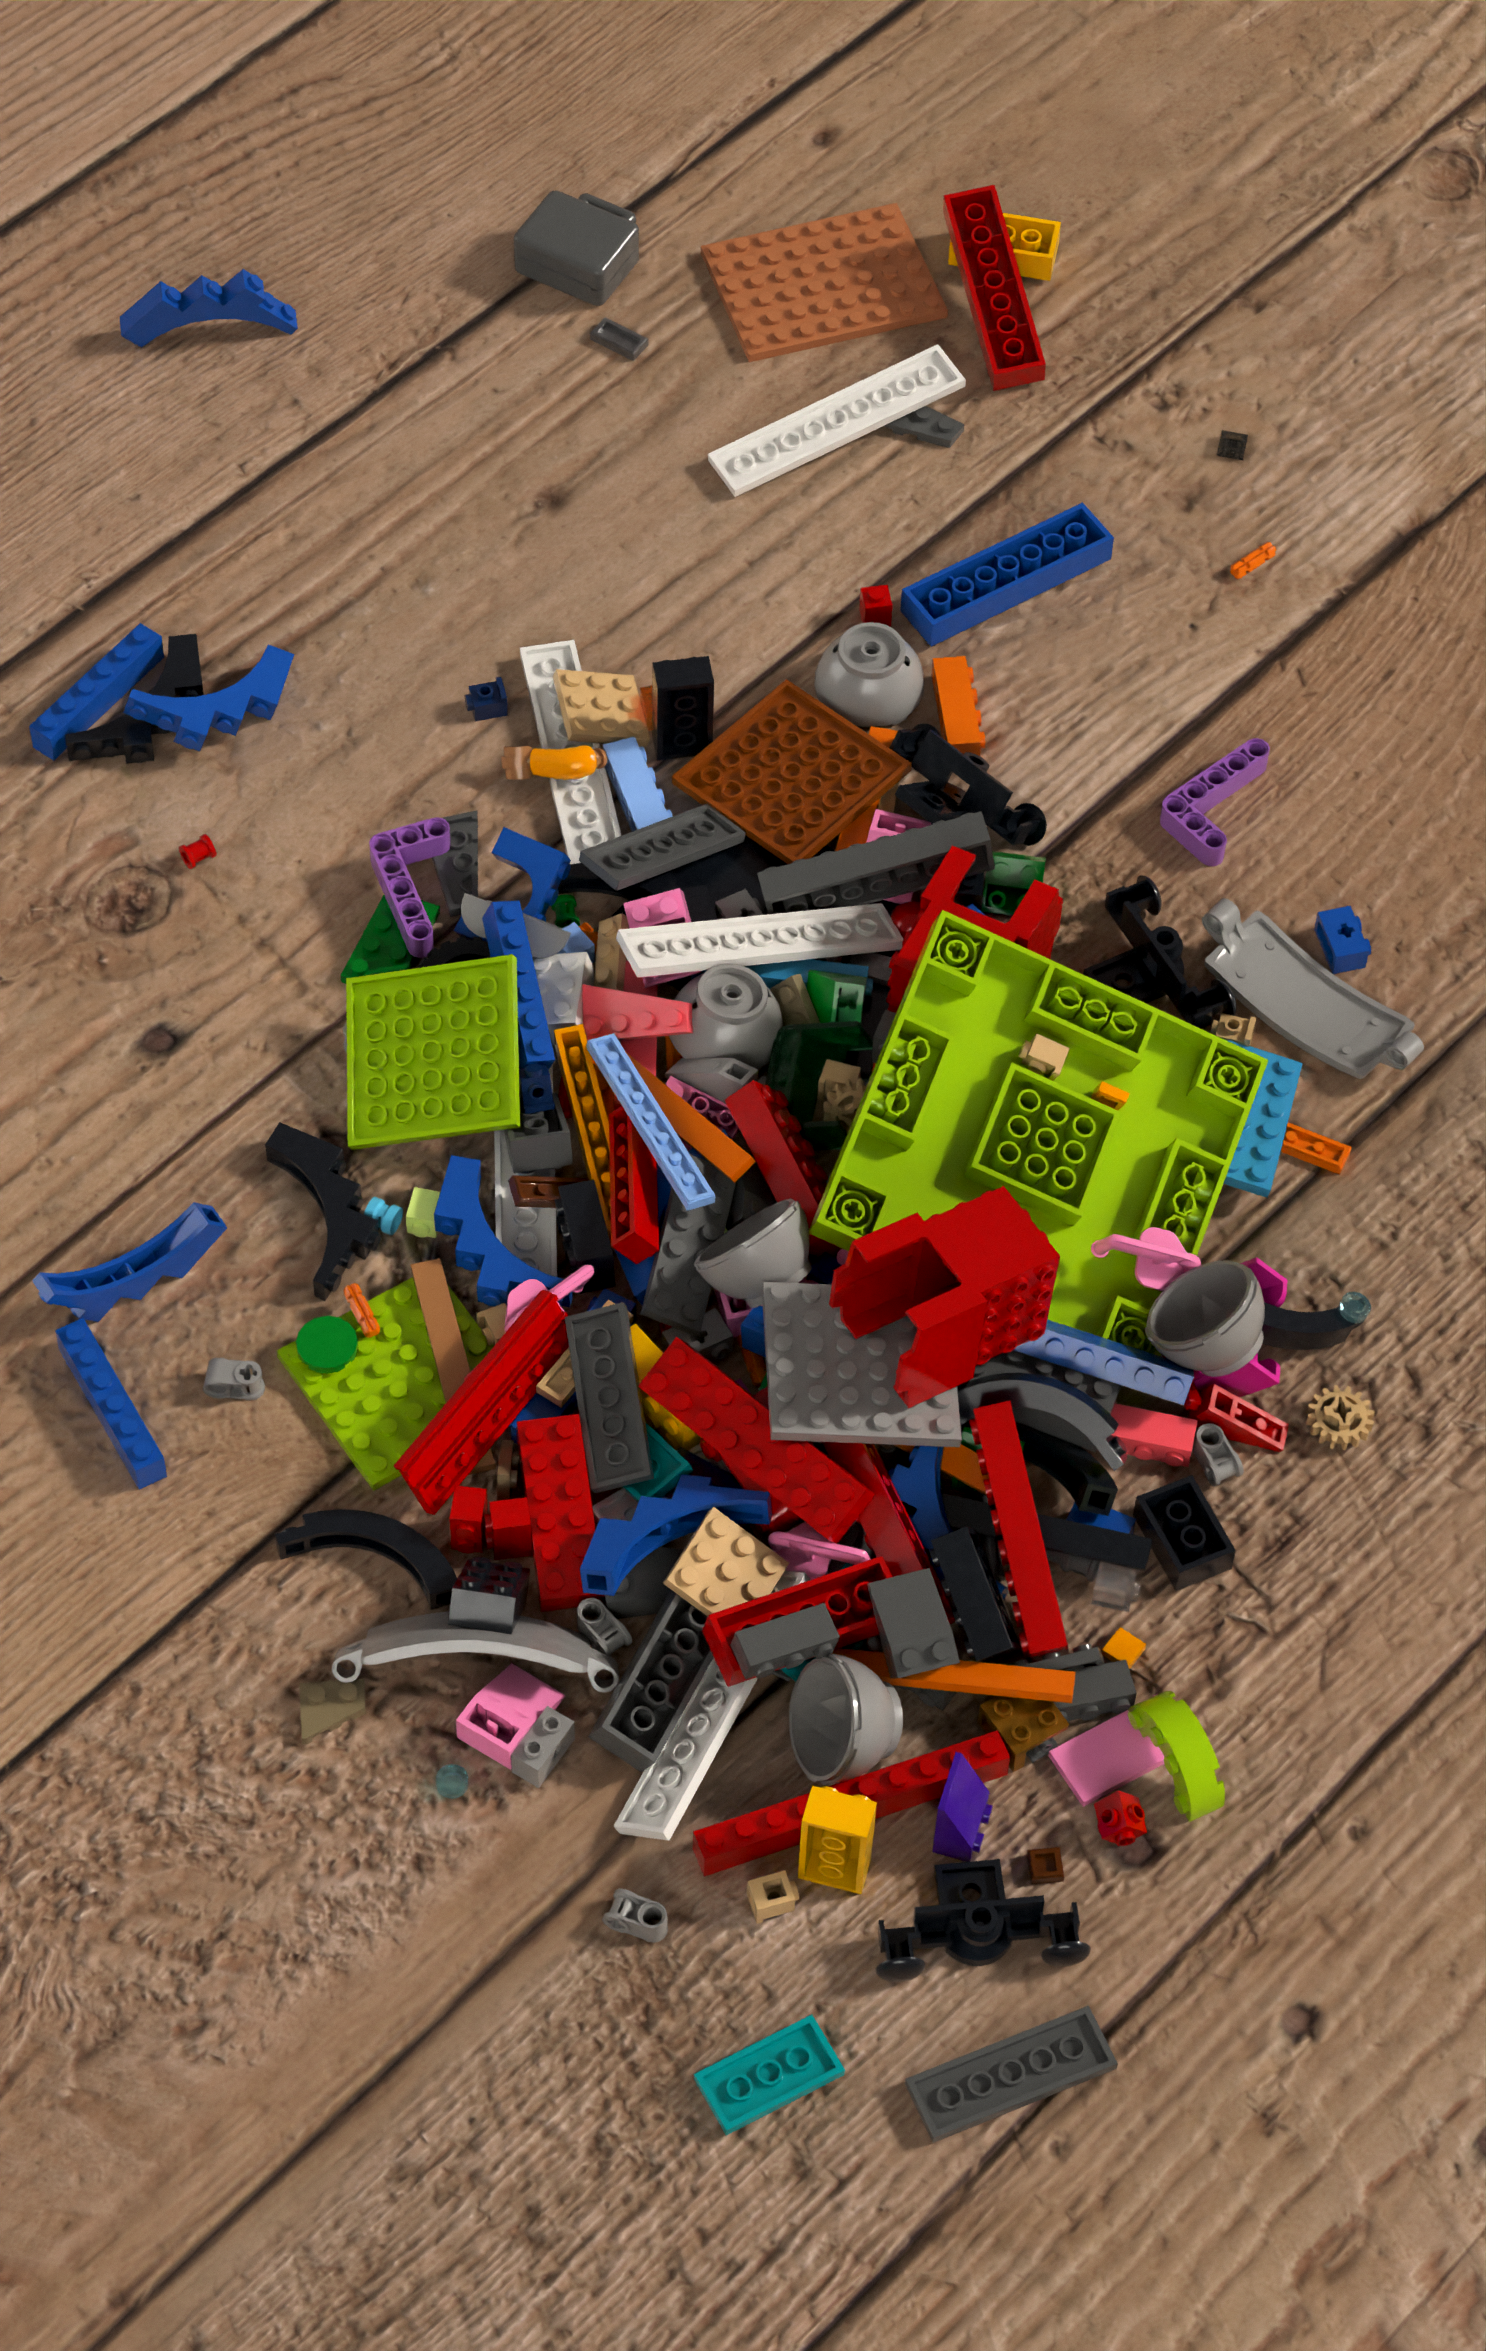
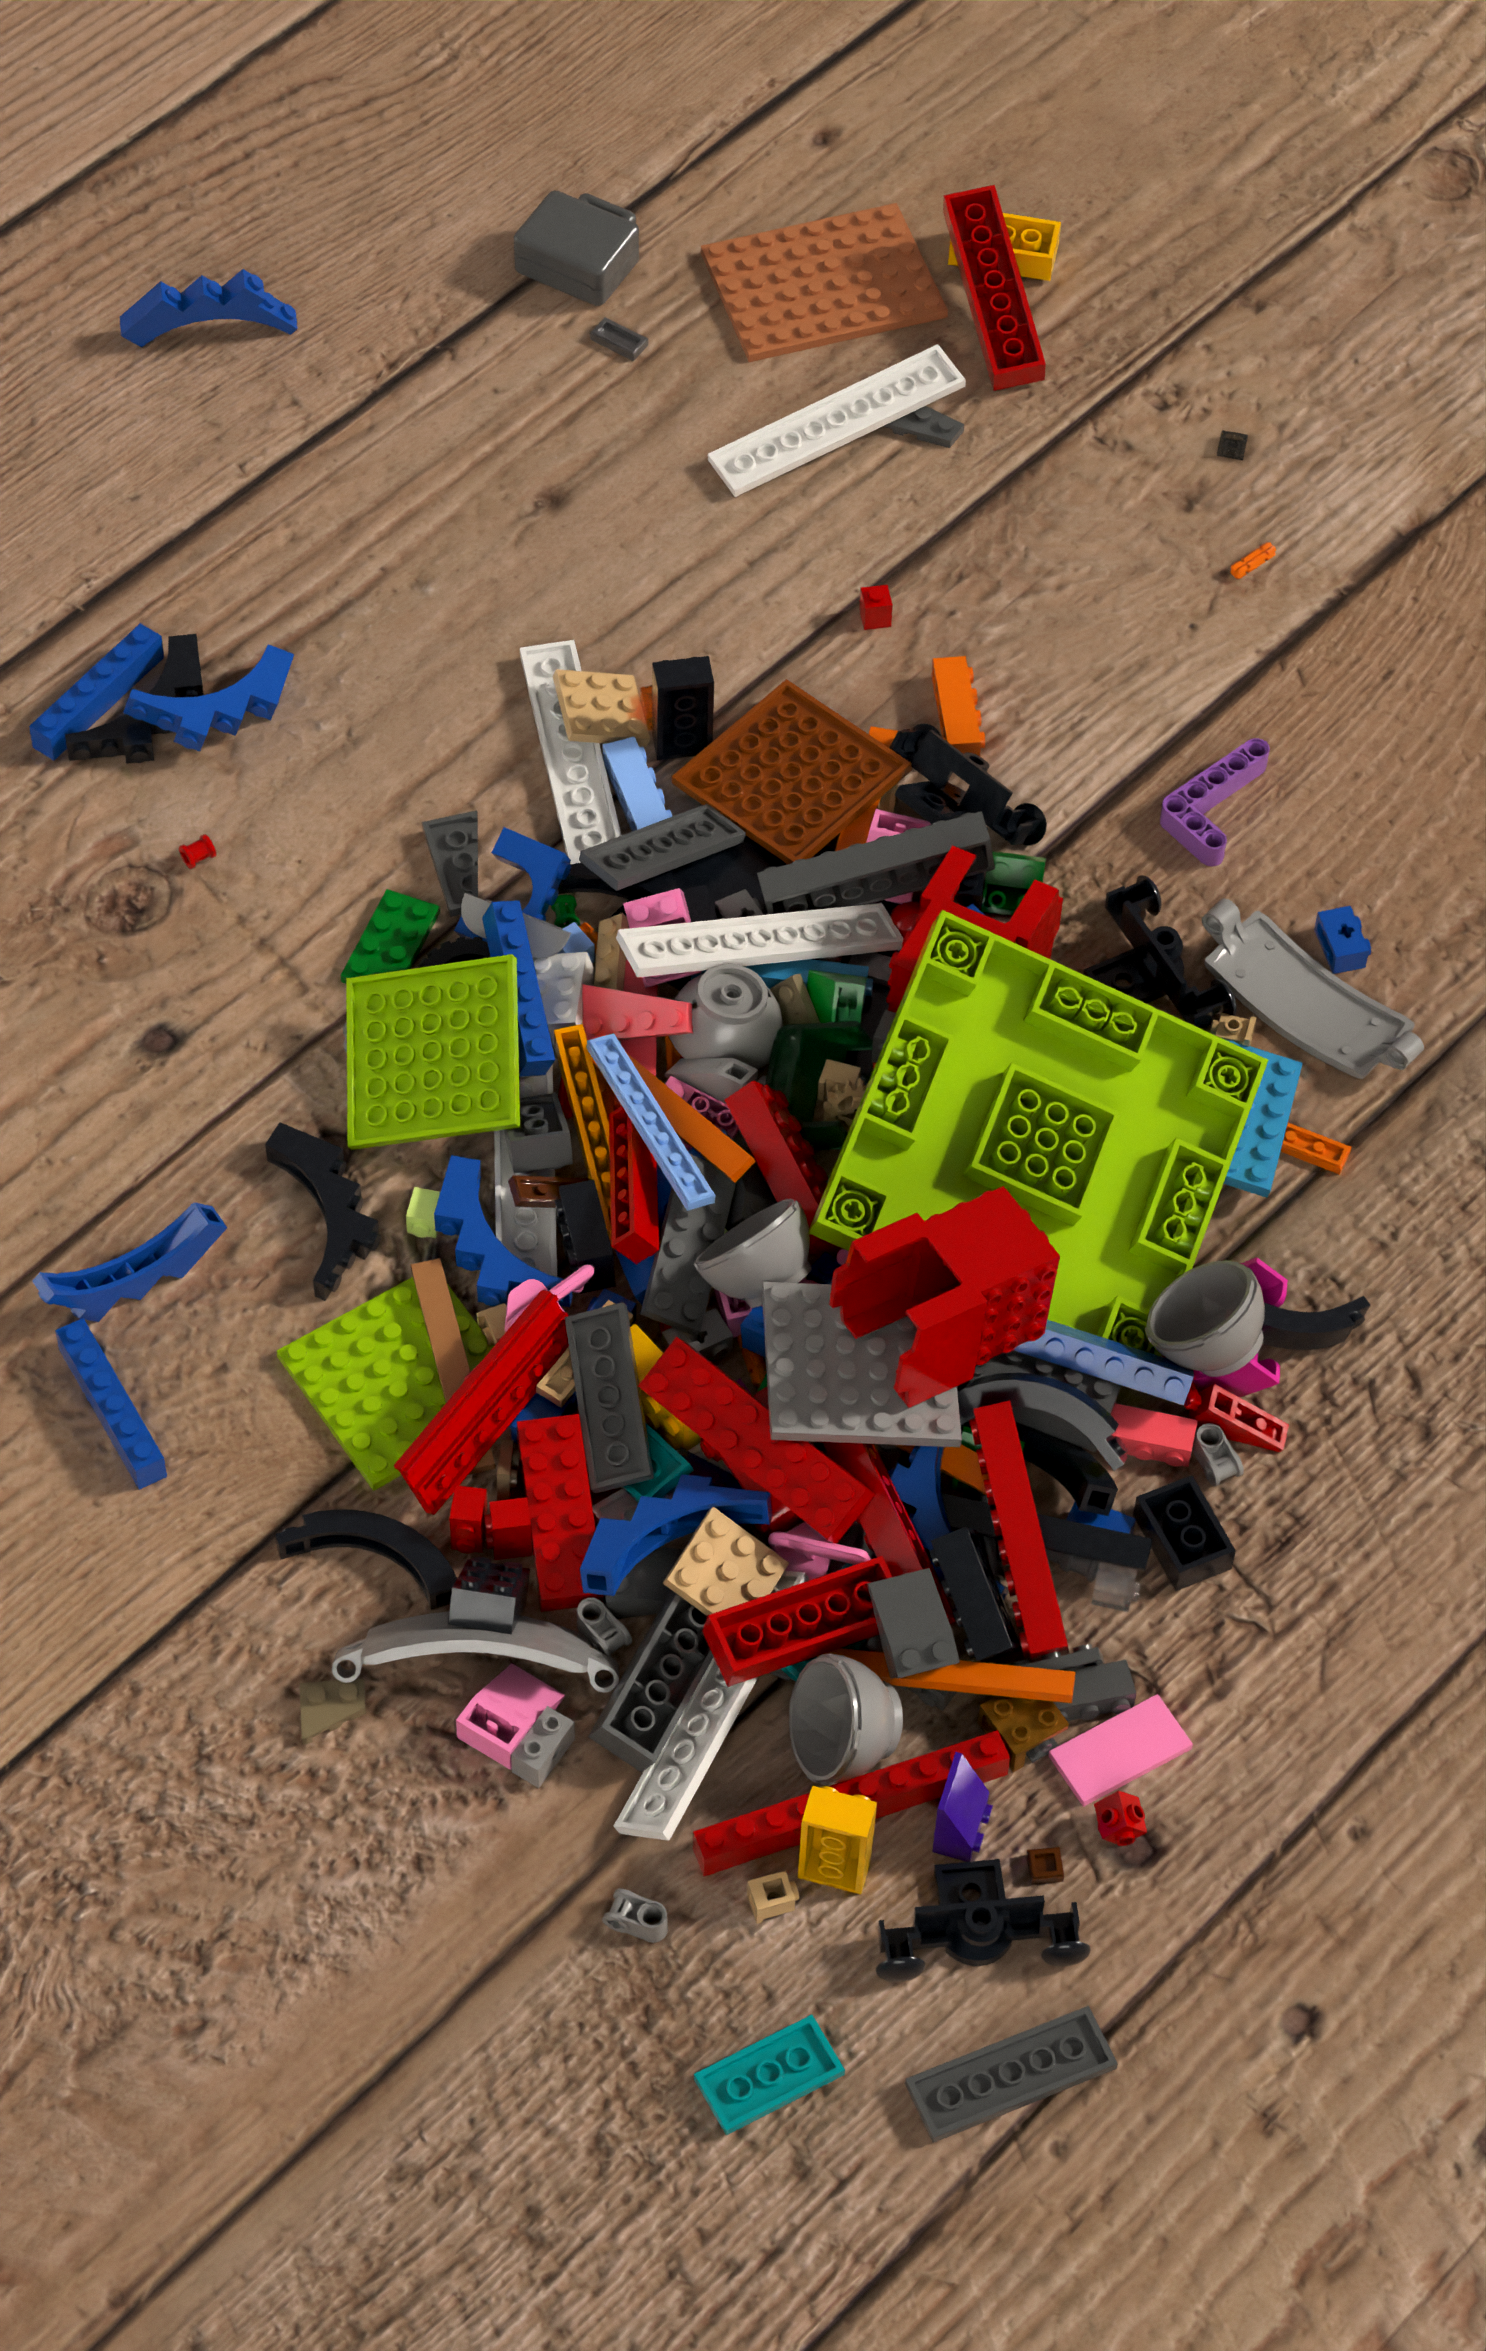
light grey piece [203,1358,265,1400] -> none
green tile [296,1316,358,1374] -> none
orange axle [343,1283,380,1338] -> none
medium azure wheel [364,1197,403,1235] -> none
medium lavender beam [369,817,451,958] -> none
clear light blue tile [436,1764,469,1799] -> none
dark blue brick [464,677,508,721] -> none
light orange piece [501,745,607,780] -> none
dark blue brick [519,1064,555,1114] -> none
dark grey brick [730,1603,840,1679] -> none
light grey piece [814,622,925,728] -> none
blue brick [900,502,1114,647] -> none
tan brick [1018,1034,1070,1081] -> none
light orange tile [1091,1081,1130,1110] -> none
bright pink piece [1091,1227,1201,1291] -> none
light orange tile [1102,1627,1146,1669] -> none
lime brick [1128,1691,1225,1822] -> none
tan gear [1306,1385,1374,1450] -> none
clear light blue tile [1338,1292,1371,1323] -> none

